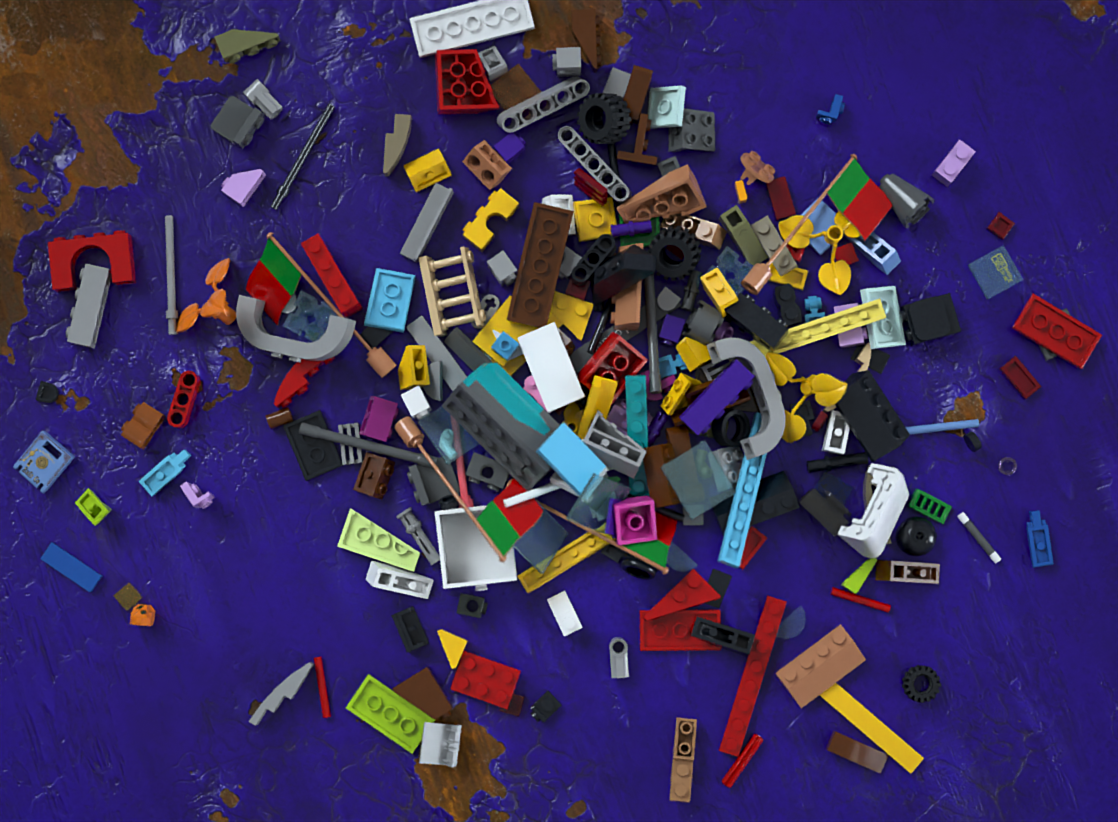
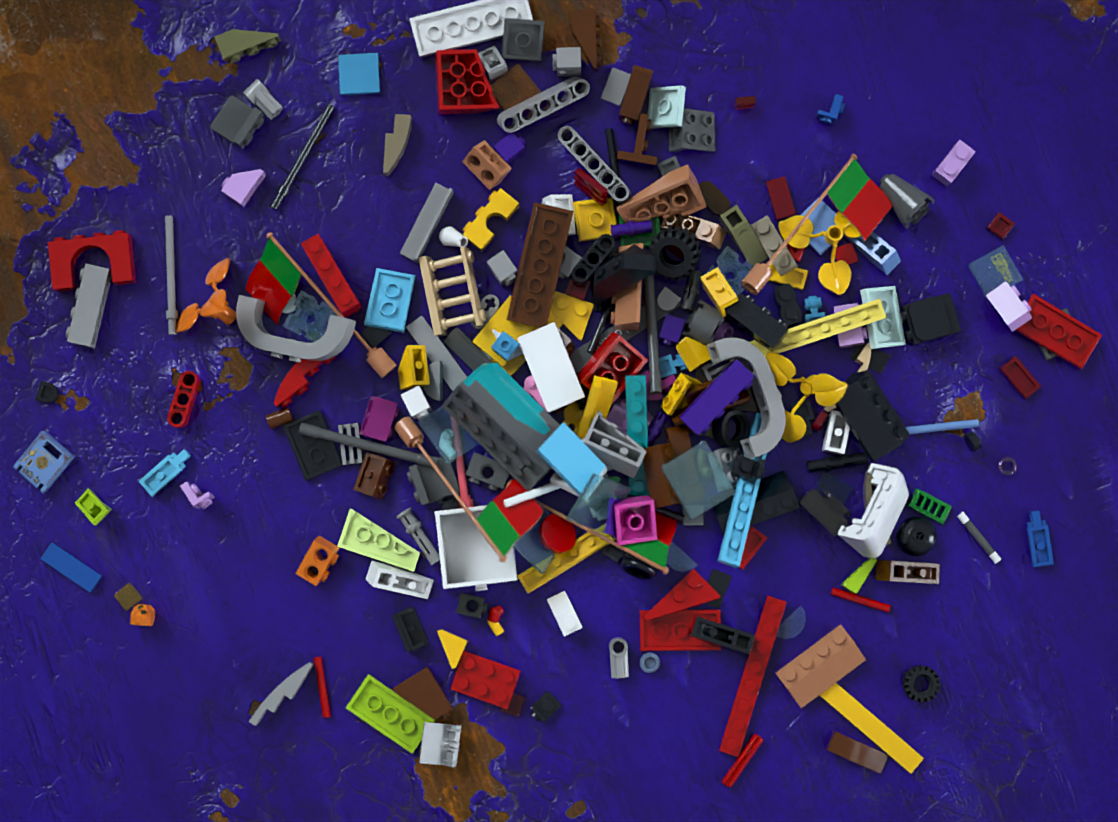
dark orange brick [121,402,166,450] -> none
yellow panel [403,149,452,192] -> none
black tyre [577,93,631,144] -> none
medium nougat slope [669,718,697,803] -> none
light orange tile [734,180,747,204] -> none
nougat plate [740,151,775,185] -> none
none -> orange brick [295,535,340,586]
none -> dark azure tile [338,53,380,95]
none -> white cone [439,227,468,247]
none -> arm [487,605,504,636]
none -> dark grey tile [502,18,544,61]
none -> red tile [538,514,576,554]
none -> sand blue plate [640,652,660,673]
none -> dark brown tile [699,181,730,216]
none -> black bracket [730,454,765,483]
none -> clear red tile [734,96,756,110]
none -> brick [986,282,1032,332]

